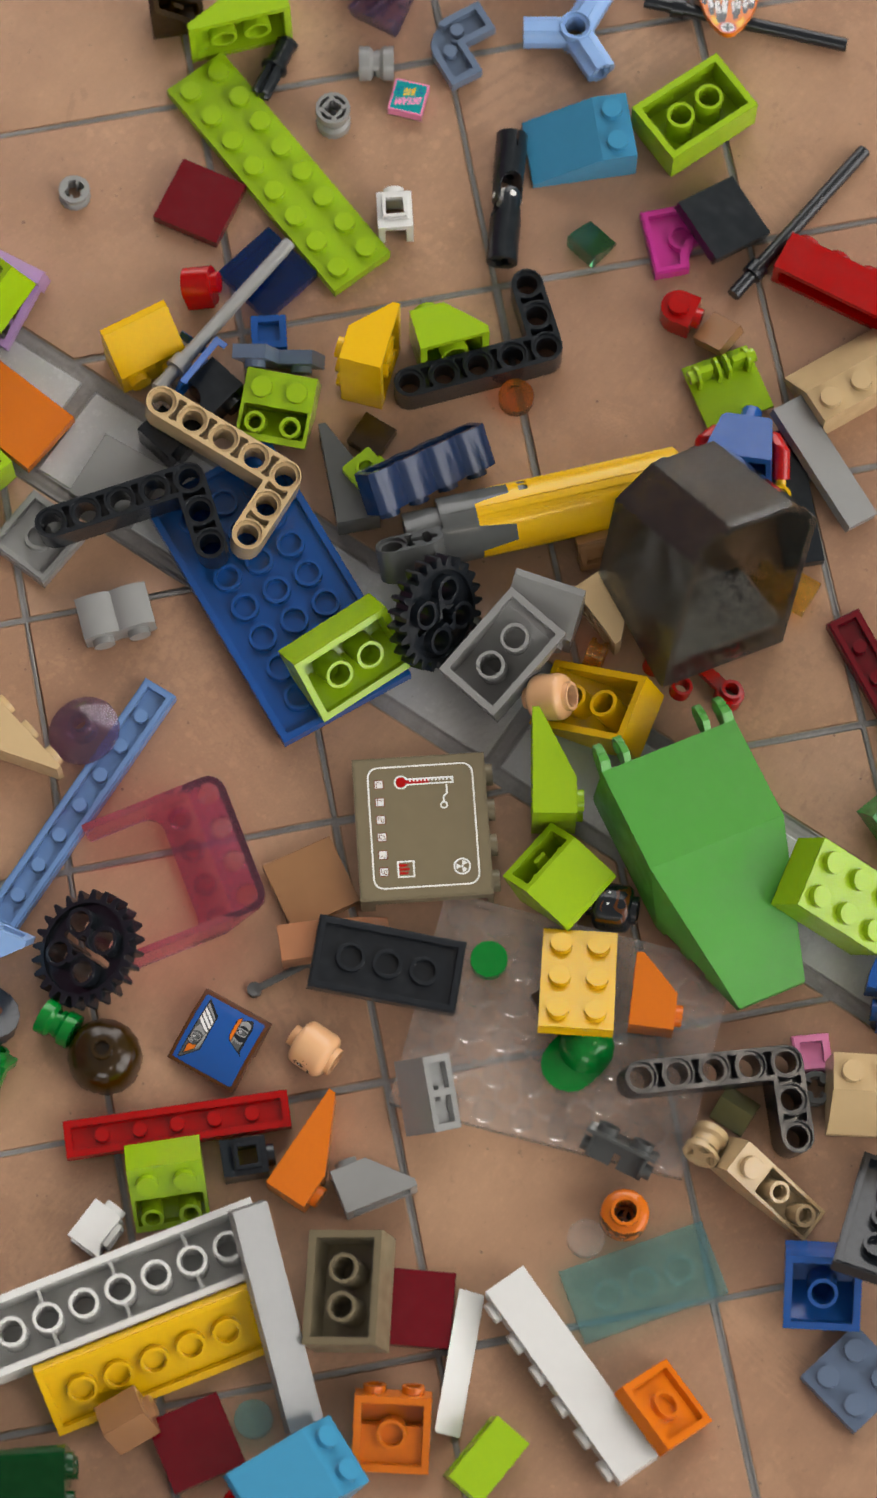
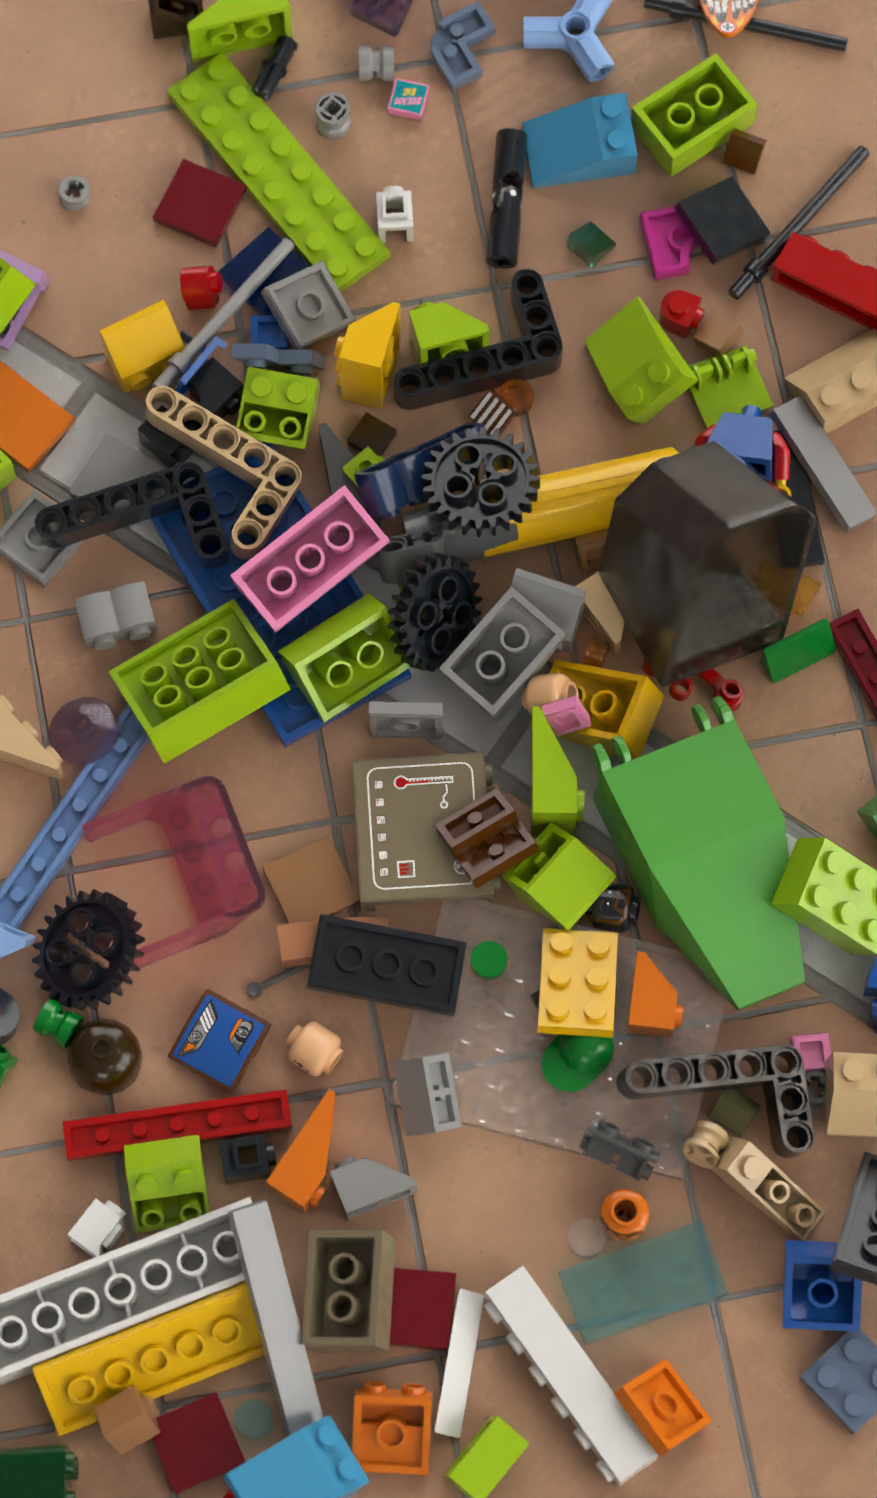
none -> lime slope [108,599,291,764]
none -> bright pink slope [230,485,390,632]
none -> light grey tile [261,261,356,350]
none -> light grey tile [369,701,443,739]
none -> black gear [422,427,540,537]
none -> reddish brown slope [434,788,539,889]
none -> reddish brown tile [468,389,519,436]
none -> bright pink tile [542,696,591,736]
none -> lime slope [584,296,698,424]
none -> reddish brown tile [722,128,767,175]
none -> green slope [760,618,835,683]

